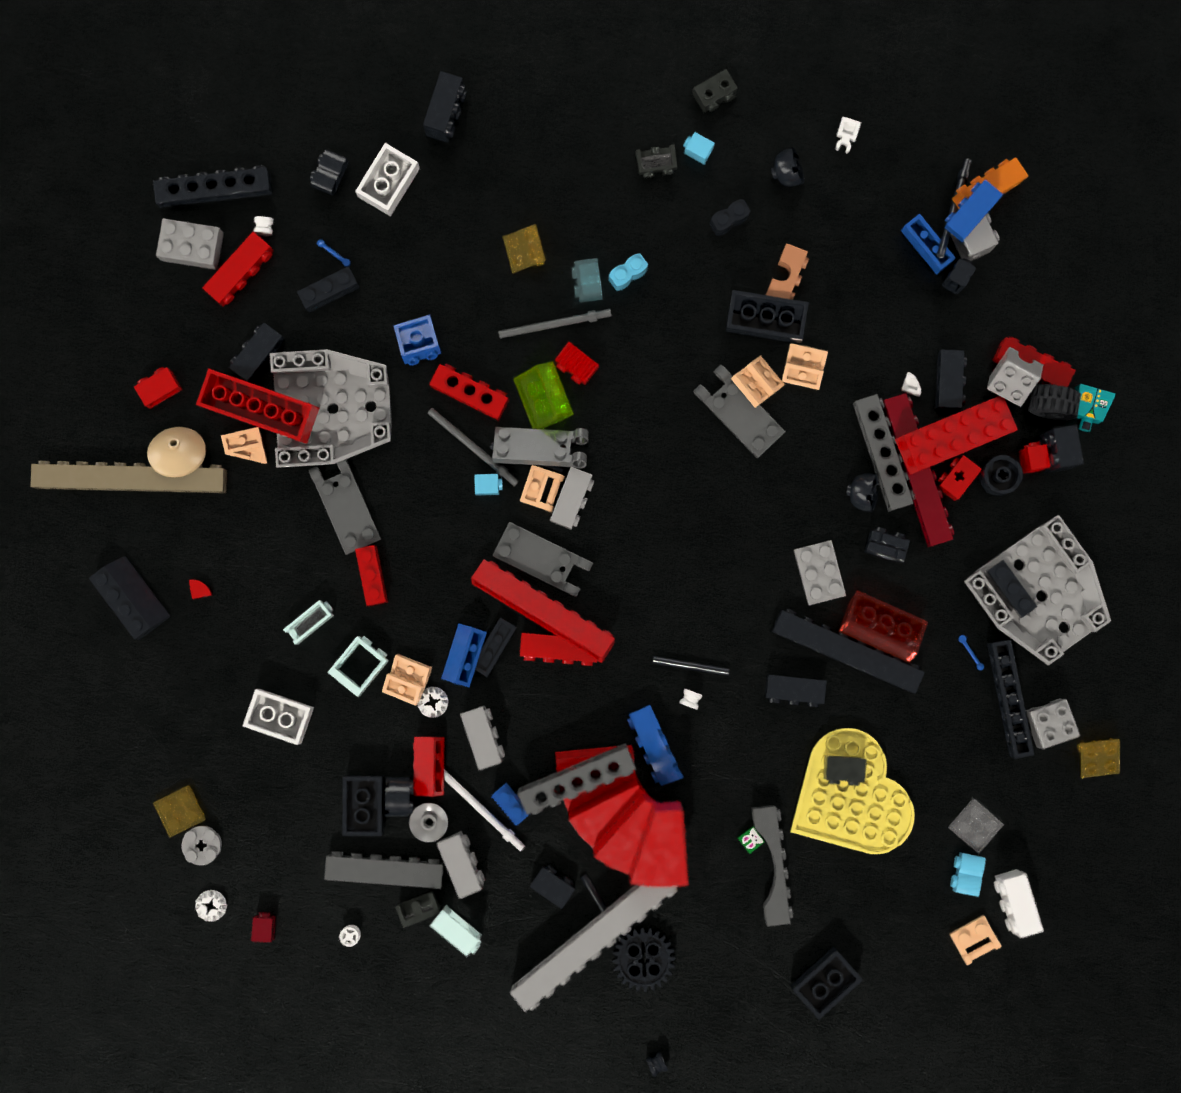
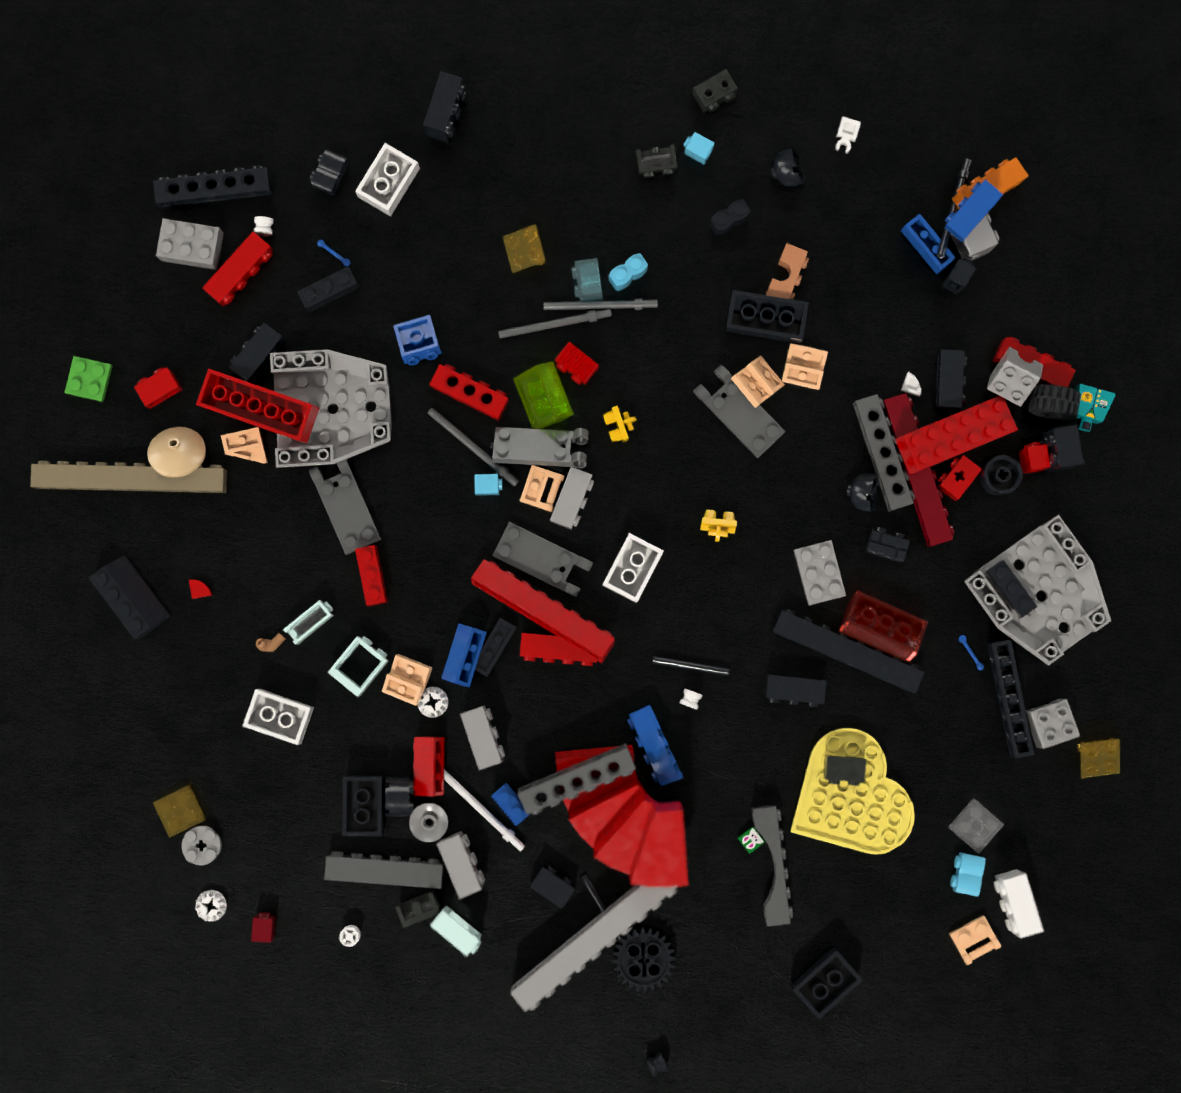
none -> bright green plate [65,356,112,402]
none -> medium nougat arm [256,633,285,652]
none -> dark grey bar [544,298,658,310]
none -> yellow hips [603,406,637,442]
none -> white brick [603,533,663,603]
none -> yellow hips [700,510,737,542]

